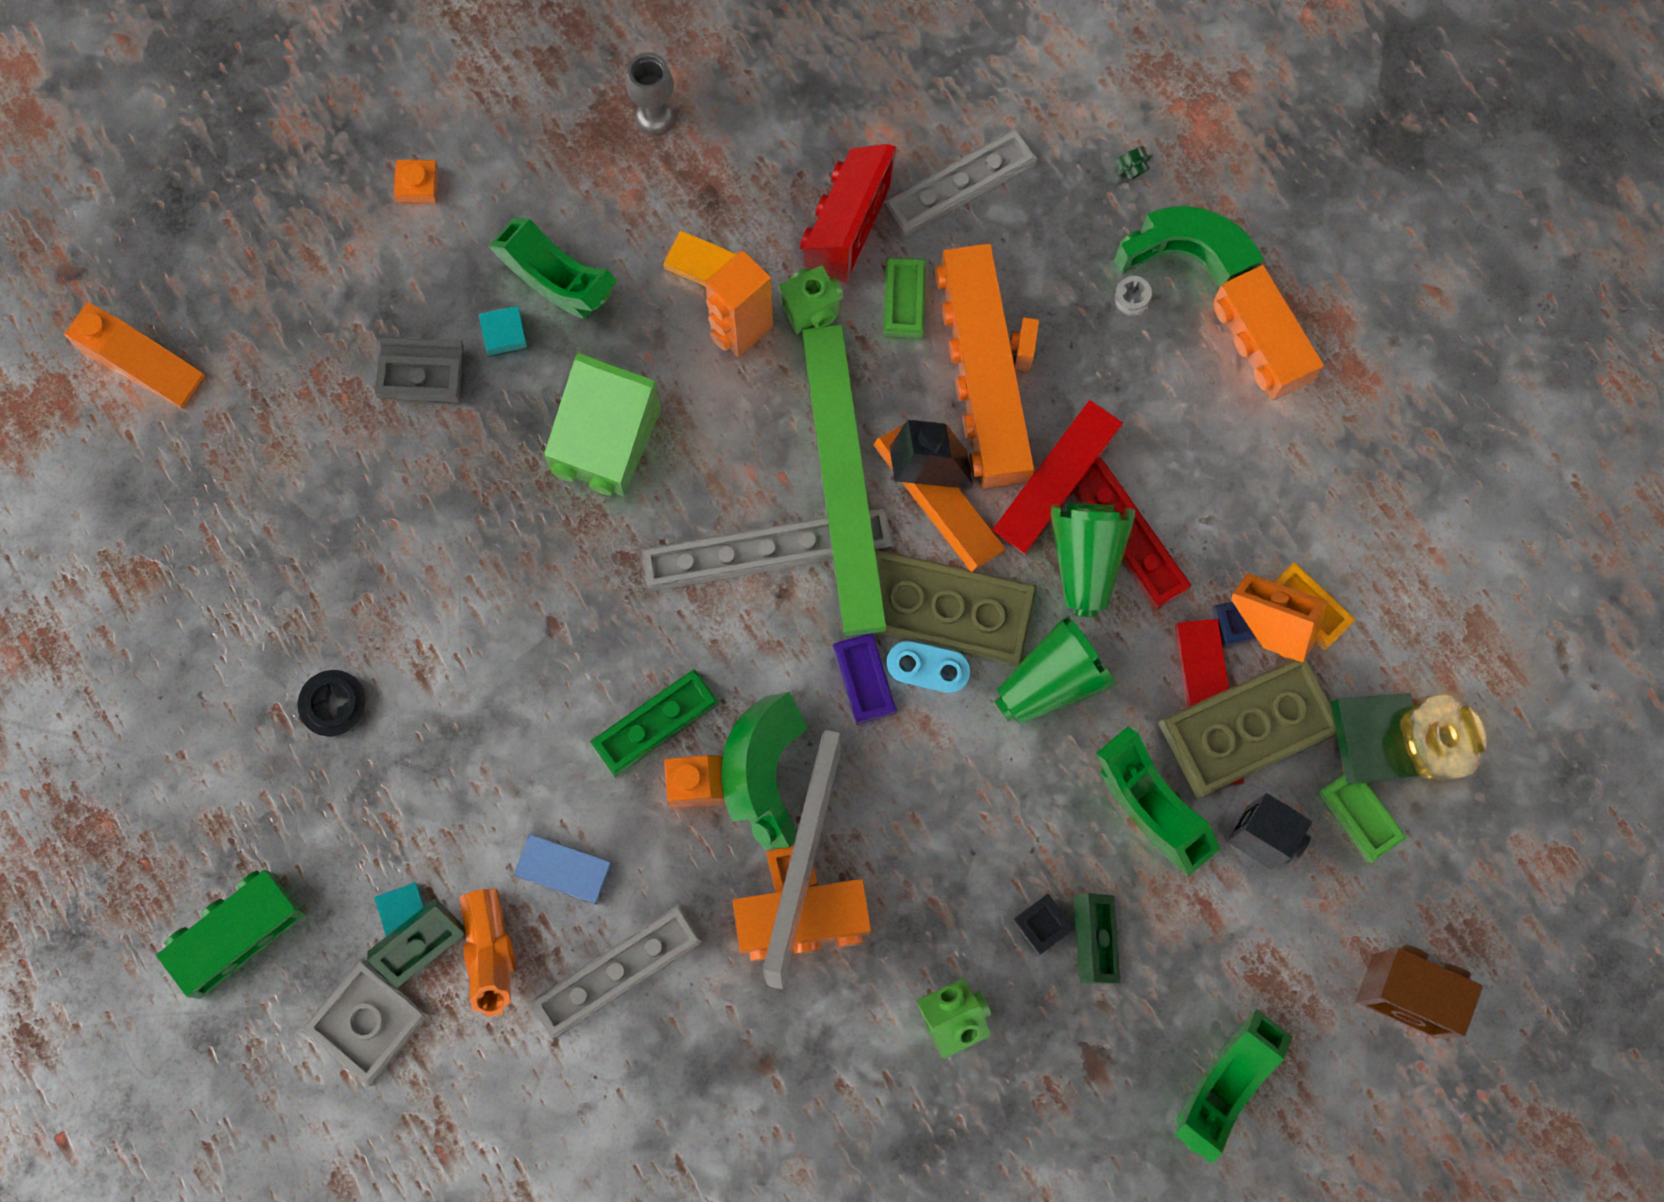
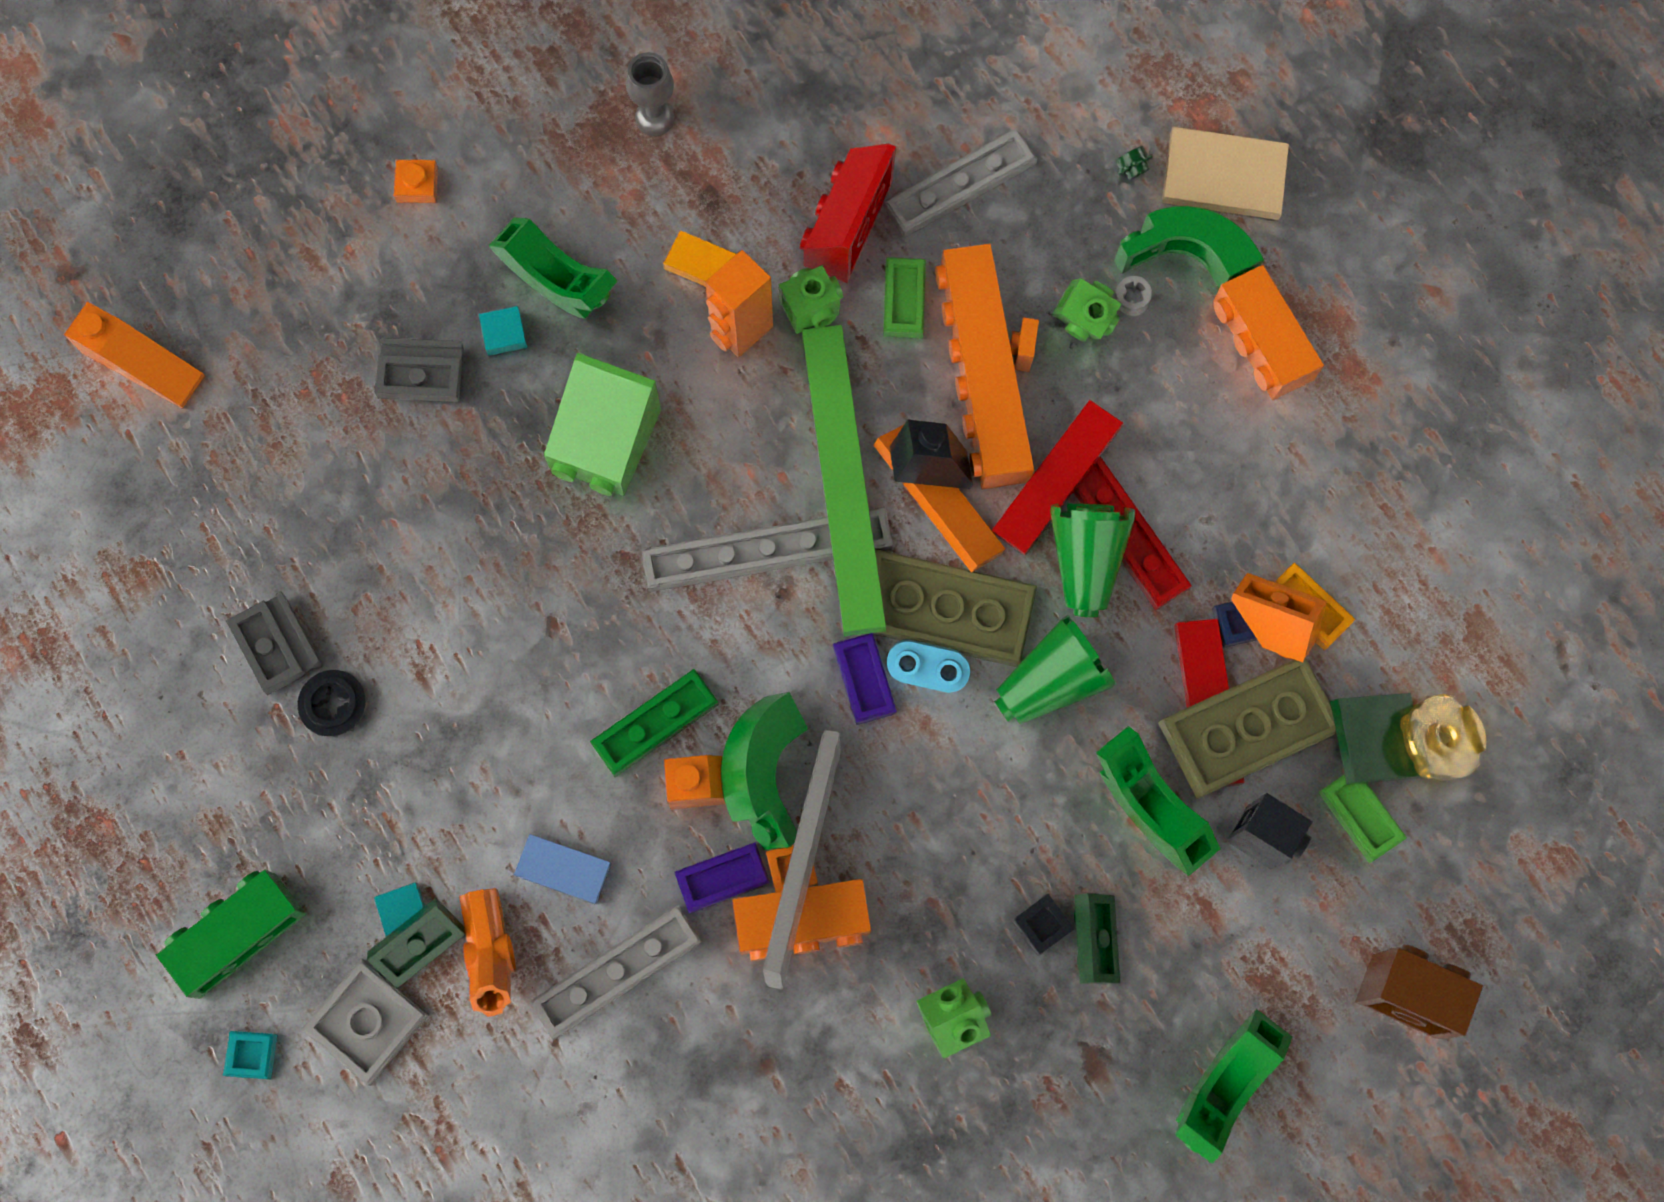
none -> teal tile [223,1031,278,1080]
none -> dark grey plate [226,591,323,696]
none -> dark purple tile [674,842,770,914]
none -> bright green brick [1051,278,1122,342]
none -> tan tile [1162,127,1289,220]

